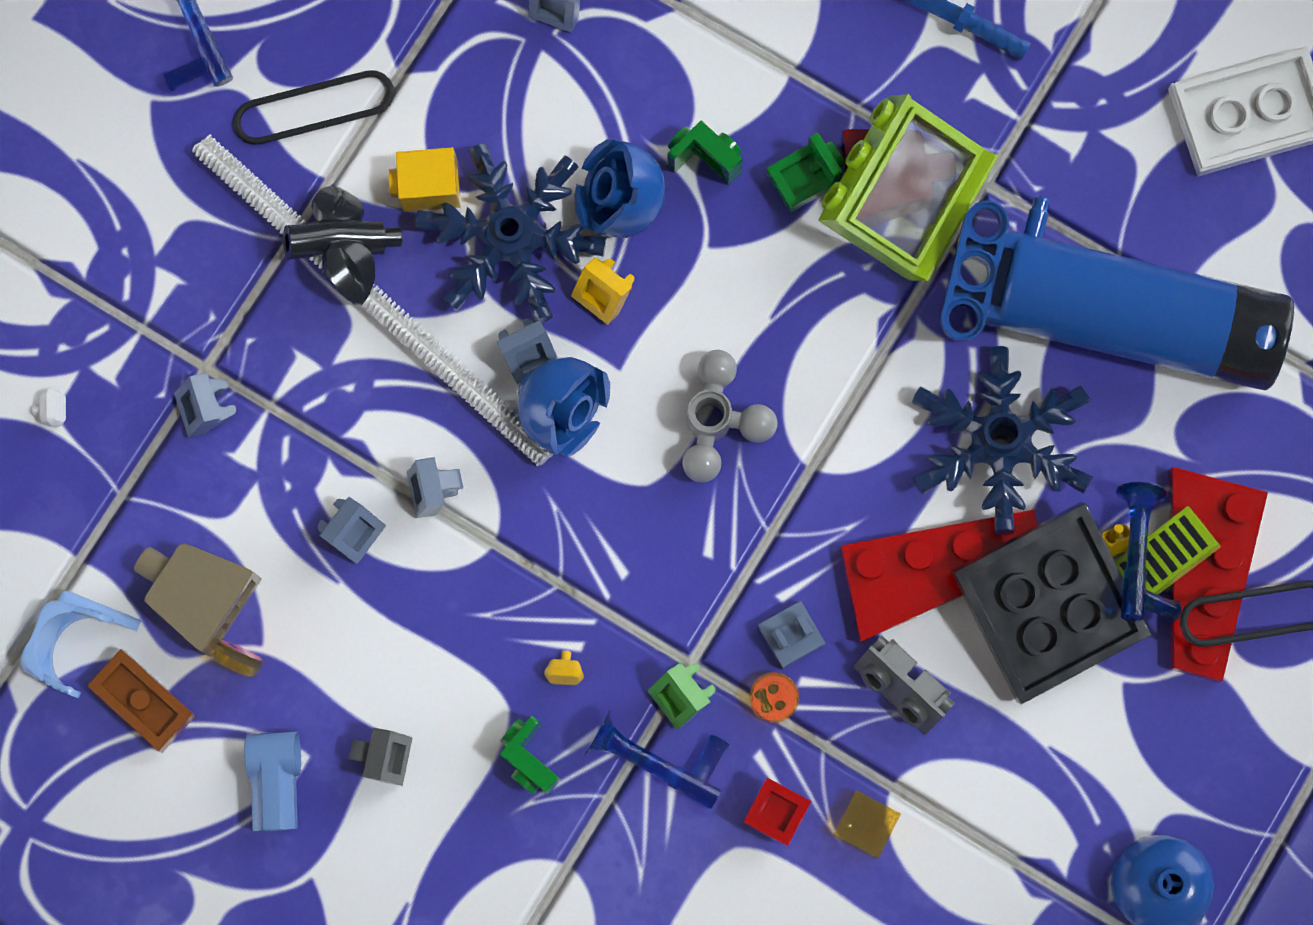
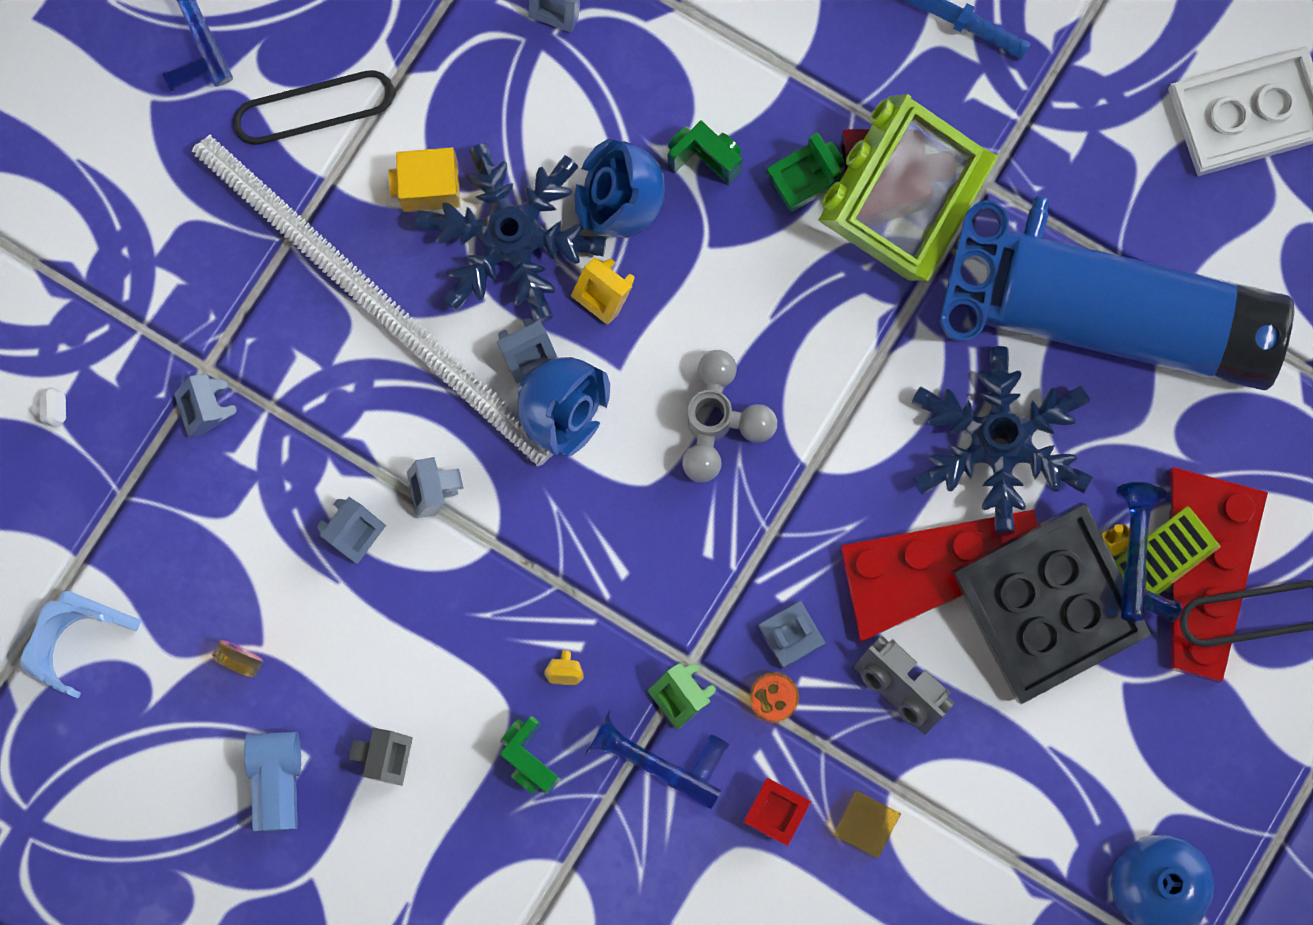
dark orange plate [87,649,196,753] -> none
dark tan torso [134,542,262,657] -> none
black plant [283,186,402,306] -> none

